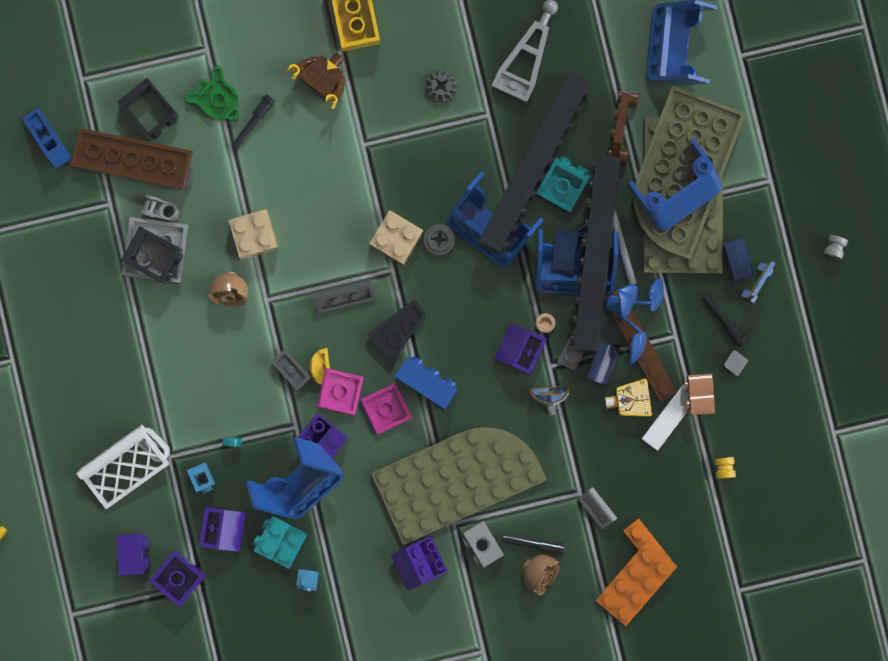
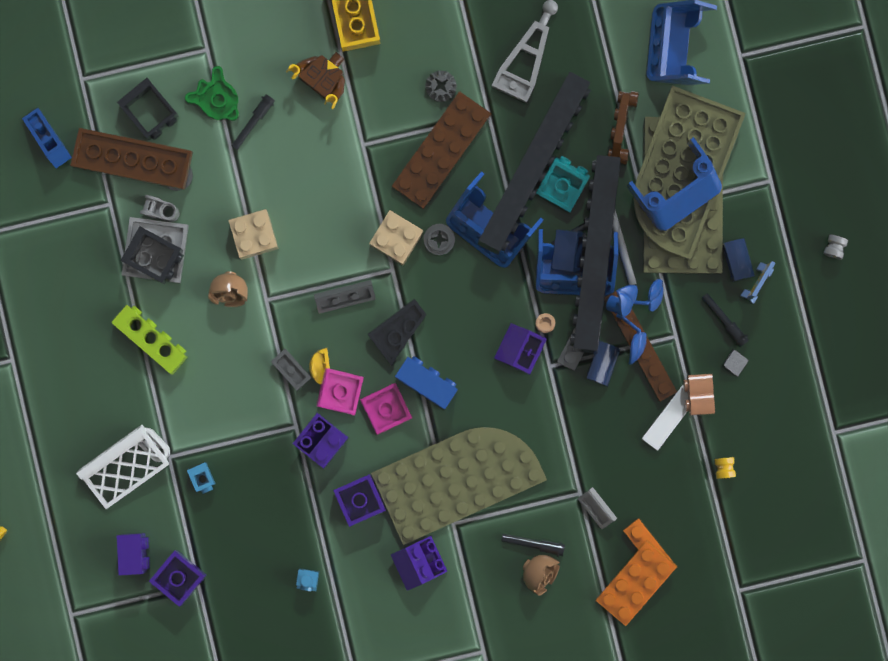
dark purple slope [199,507,246,552] -> none
teal tile [222,437,242,447] -> none
blue windscreen [246,437,344,519] -> none
teal plate [253,516,308,569] -> none
light grey brick [462,521,504,567] -> none
shield [529,385,569,415] -> none
torso [605,379,652,417] -> none
none -> lime brick [111,305,188,375]
none -> dark purple brick [333,474,386,527]
none -> reddish brown plate [392,91,491,209]

